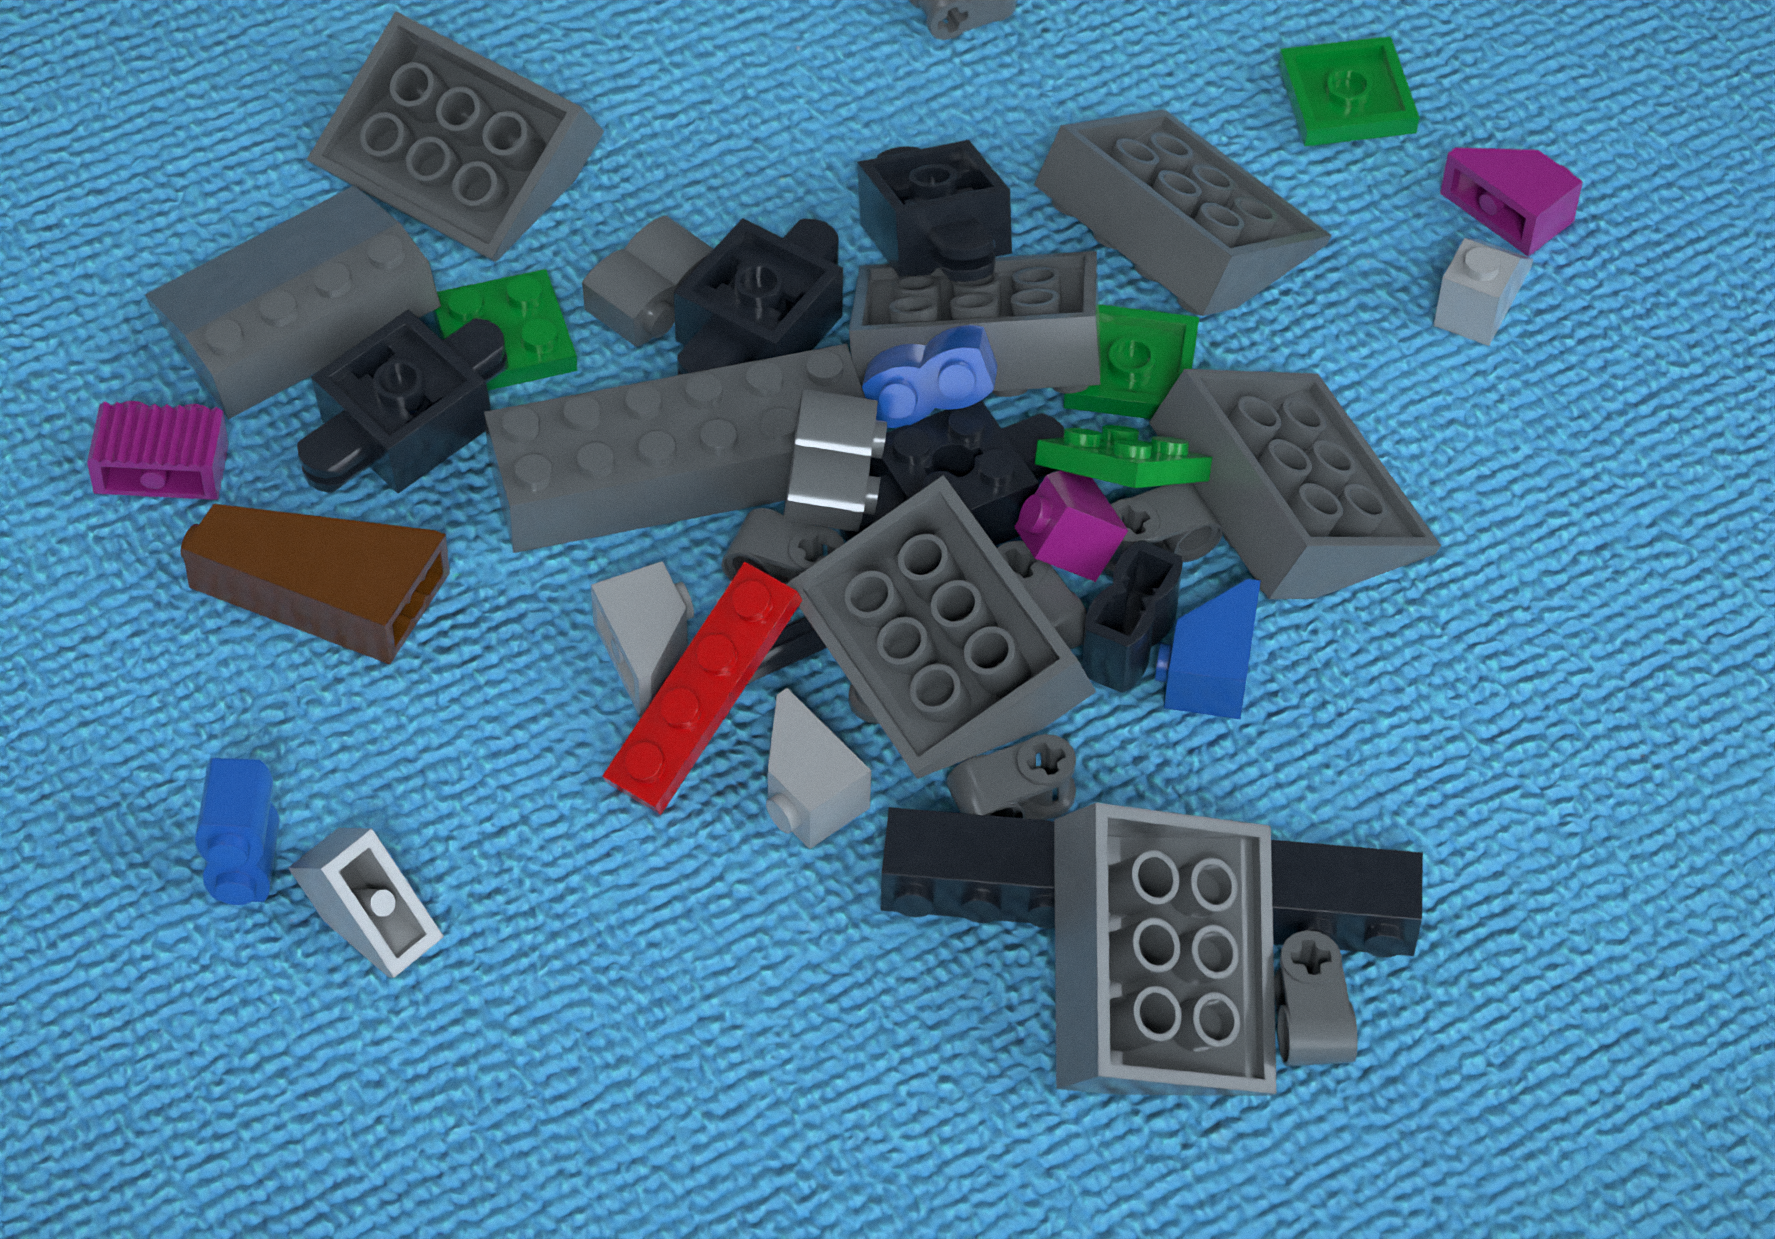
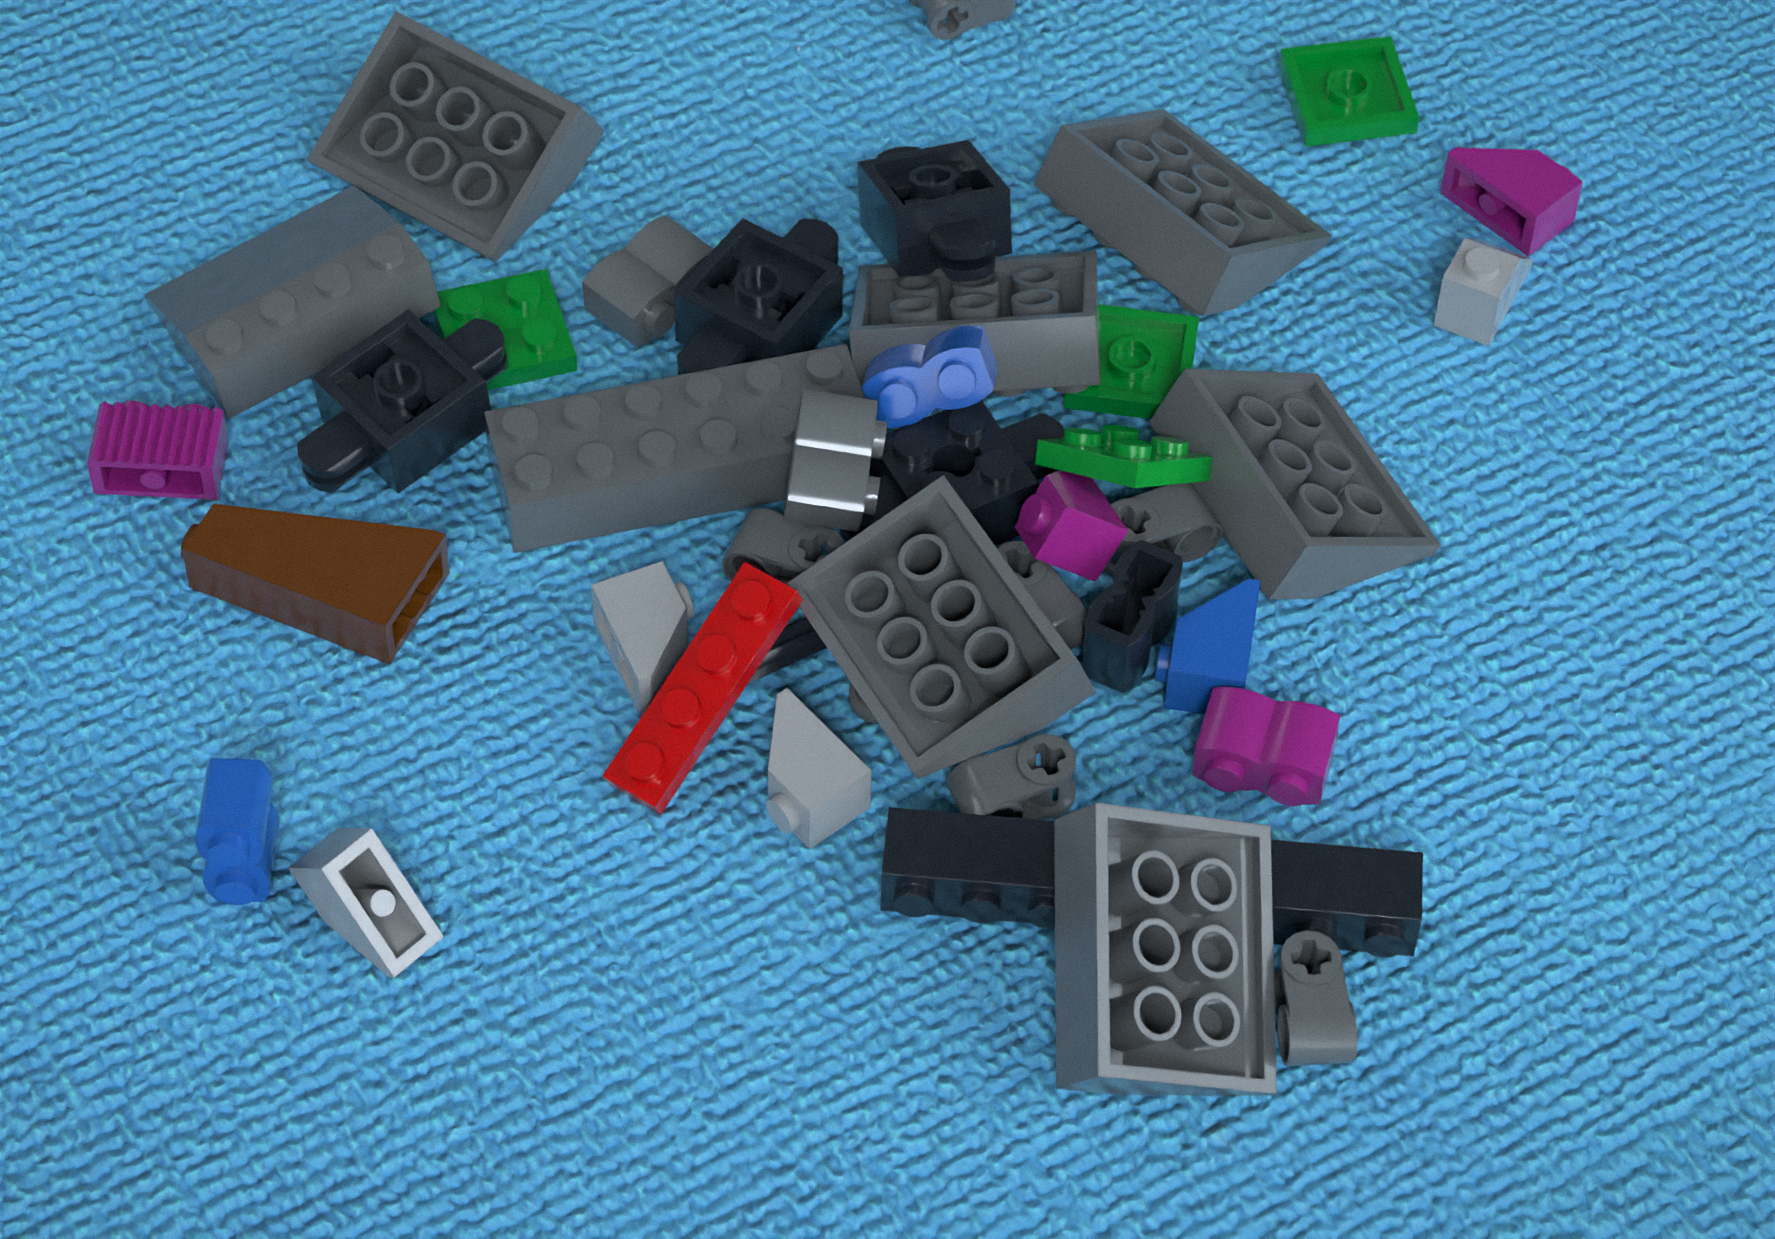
none -> magenta brick [1193,687,1340,806]

